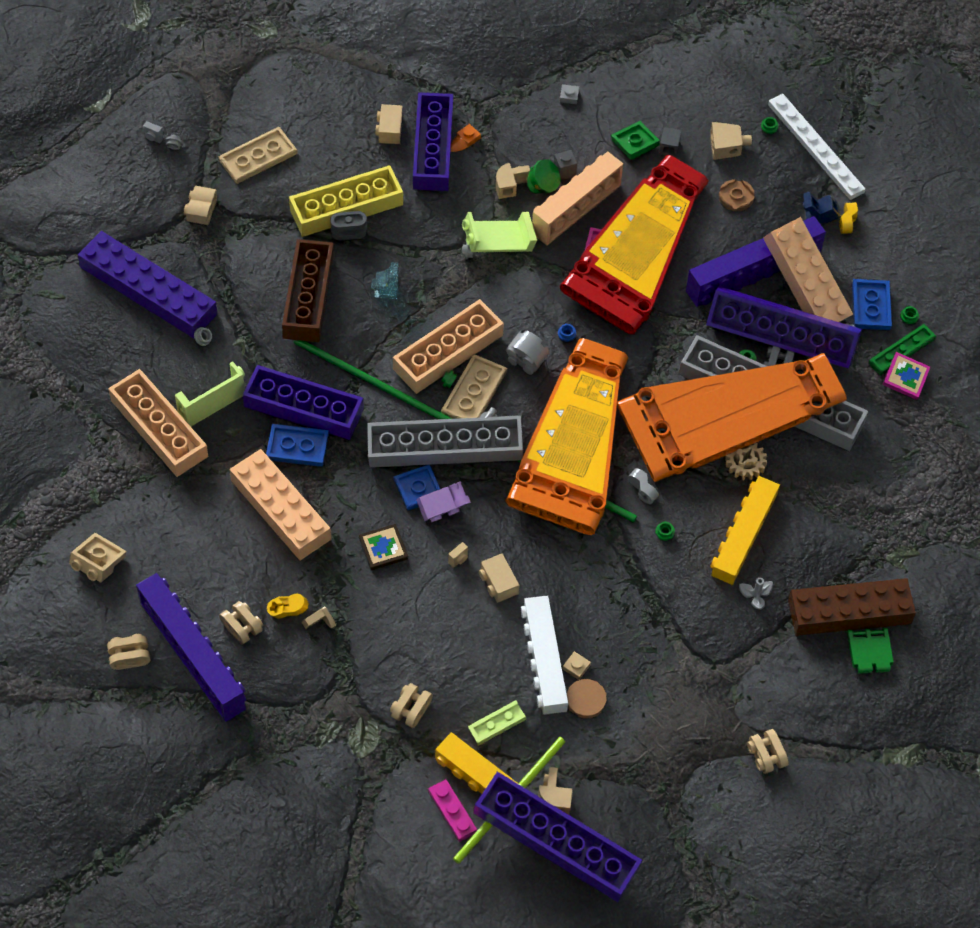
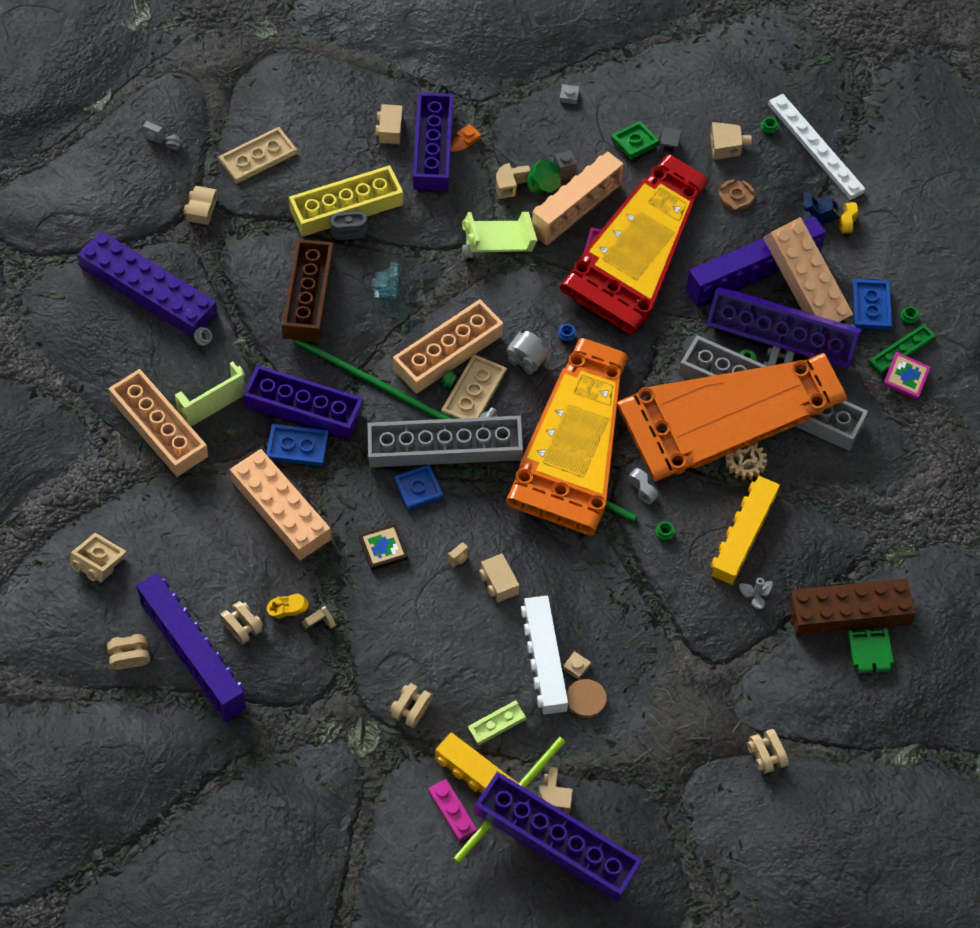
lavender hinge [416,481,471,523] -> none

